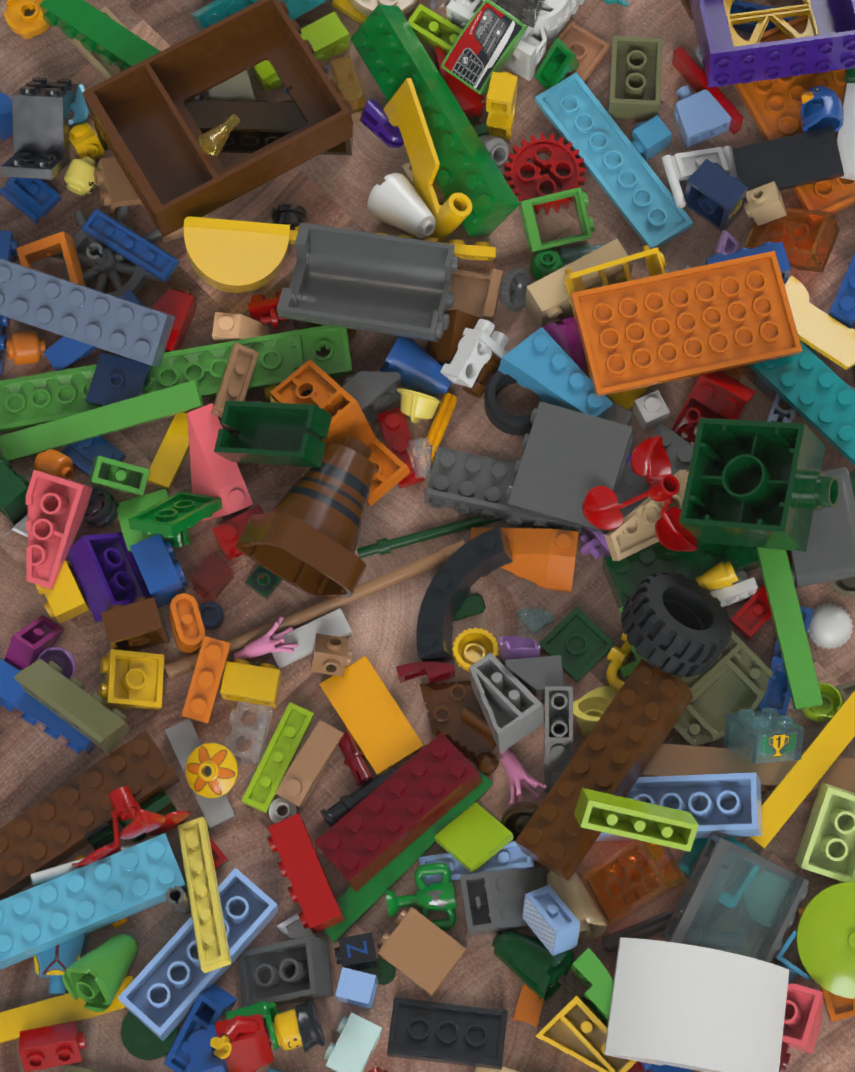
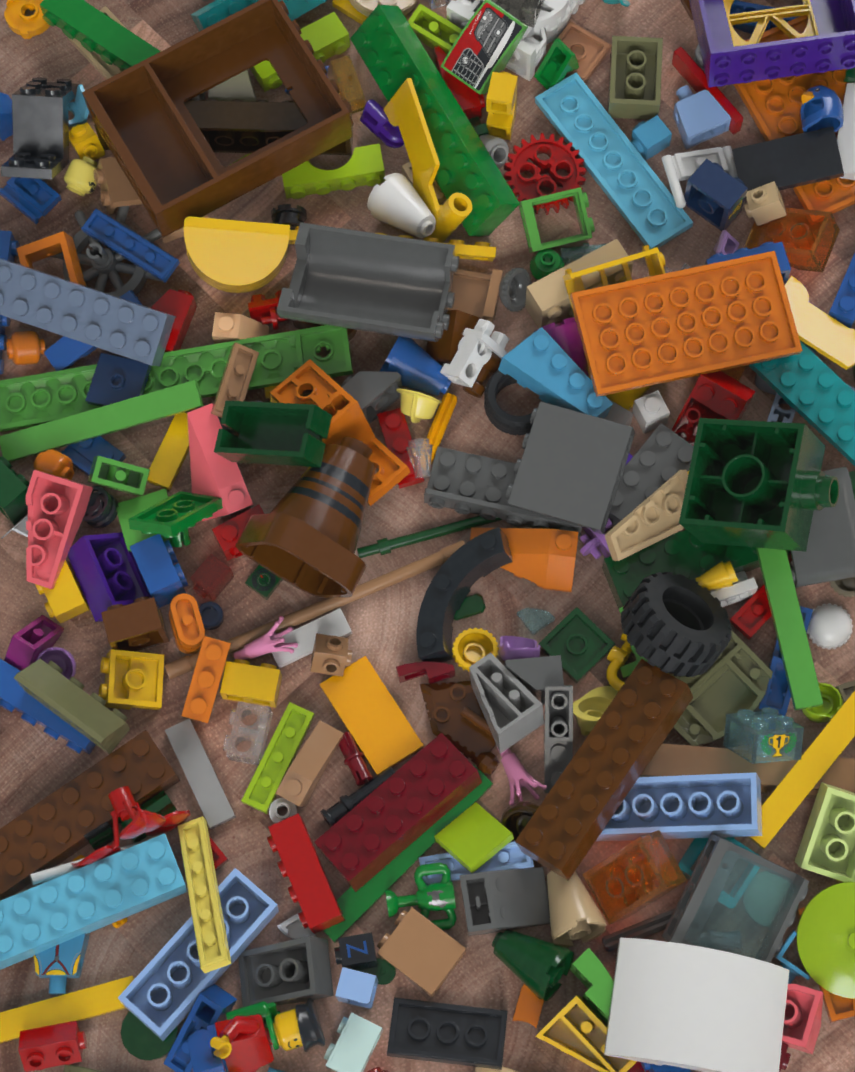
bright green cone [62,933,138,1012] -> none
dark grey pin [166,886,191,915] -> none
yellow dish [185,743,238,798] -> none
clear yellow cone [199,114,240,156] -> none
light blue panel [522,885,581,956] -> none
lime brick [574,788,699,852] -> none
red plant [582,435,698,551] -> none
none -> lime arch [282,143,386,199]

